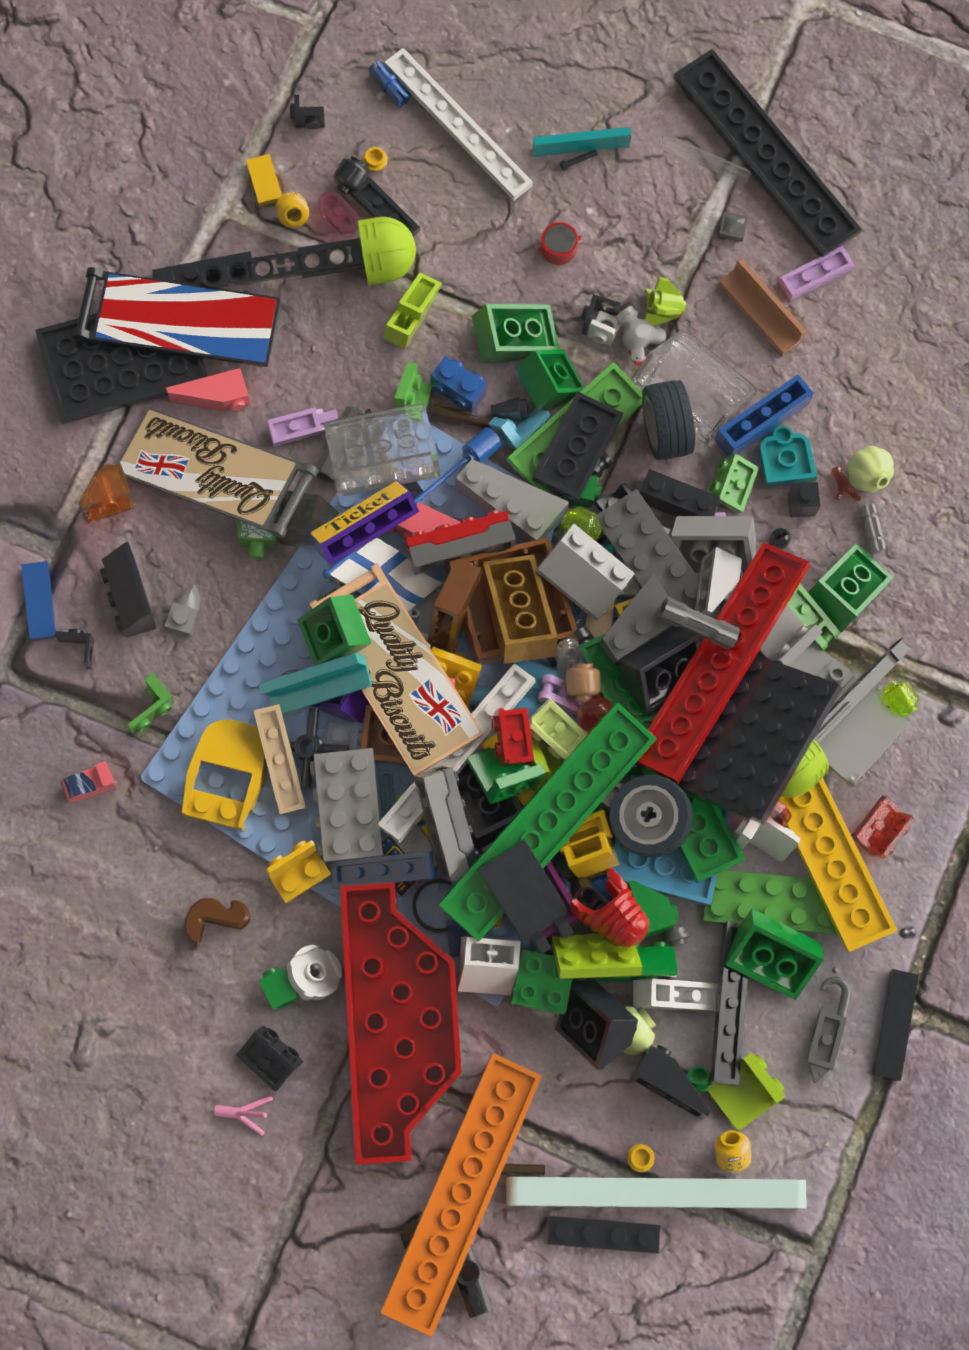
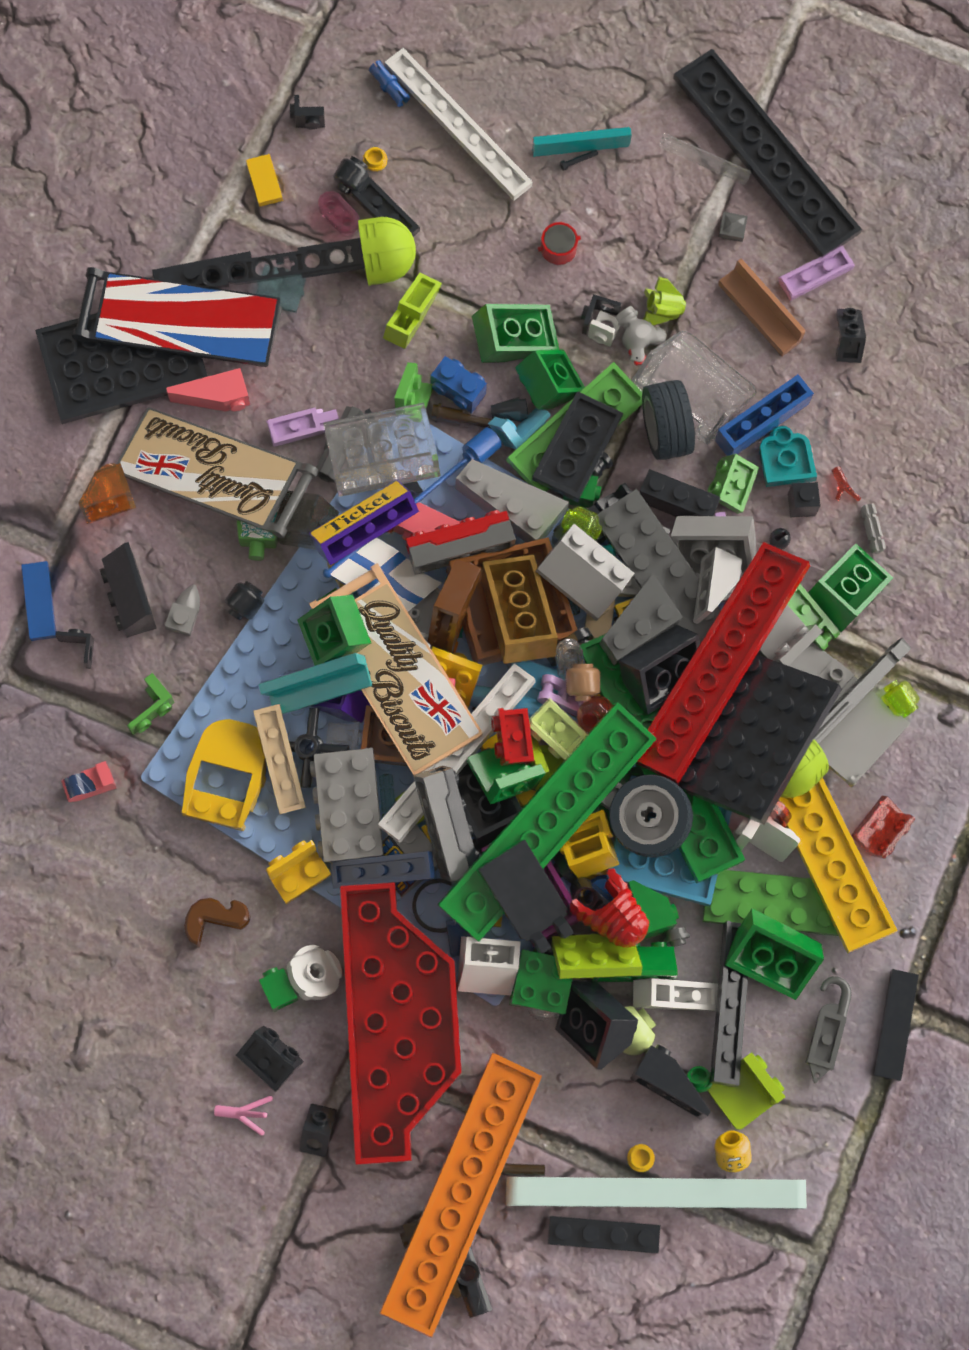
yellow head [276,192,309,228] -> none
dark grey axle [657,597,740,650] -> none
yellowish green plant [847,446,894,493] -> none
none -> black head [225,581,264,621]
none -> clear light blue piece [256,264,307,313]
none -> black bracket [299,1104,337,1157]
none -> black bracket [836,308,866,363]

